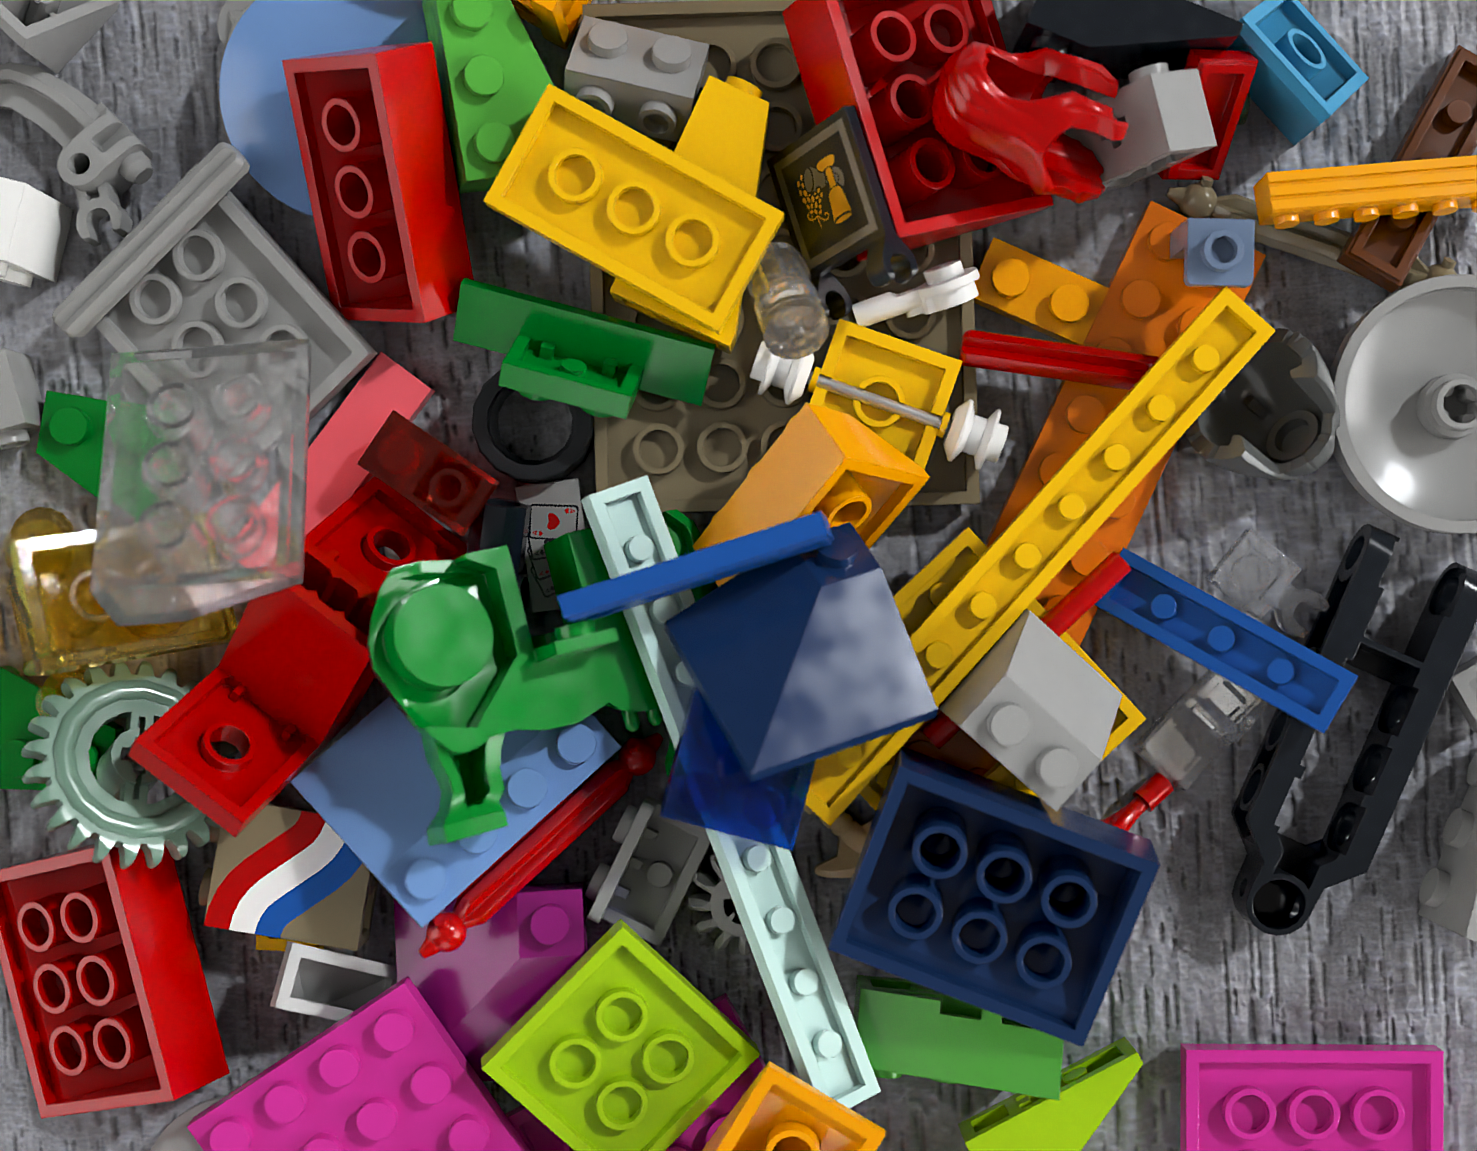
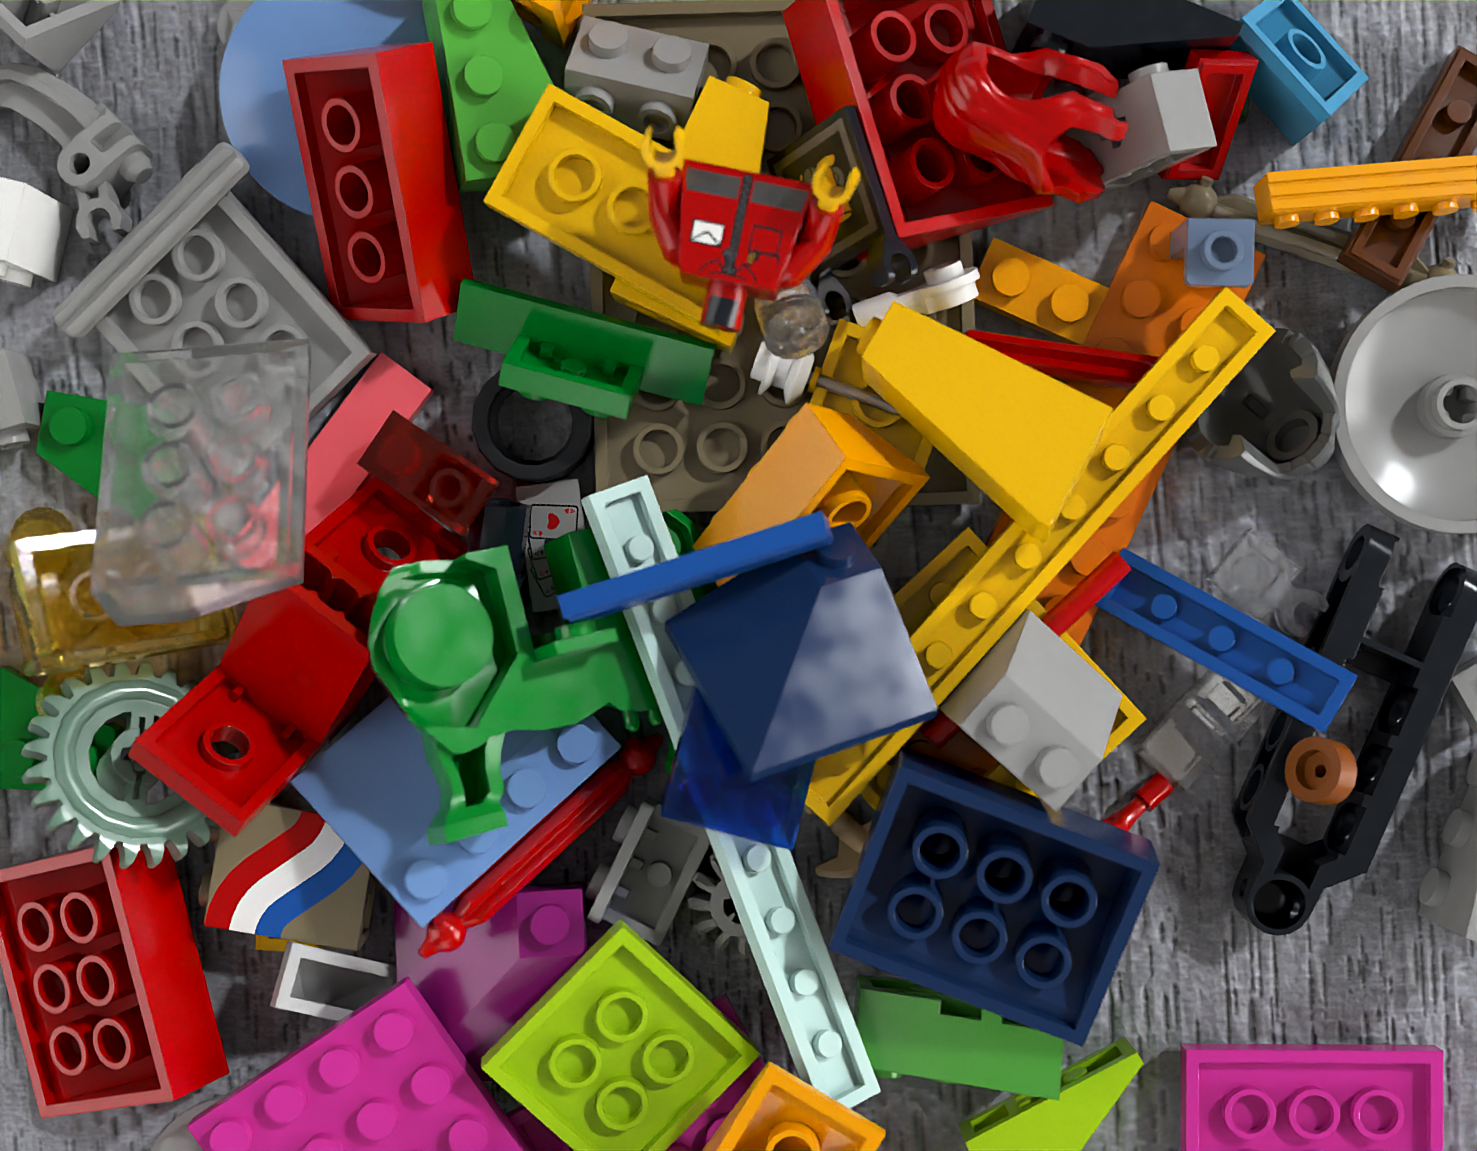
none -> red torso [641,125,860,333]
none -> yellow slope [857,300,1114,543]
none -> dark orange tile [1285,736,1357,806]

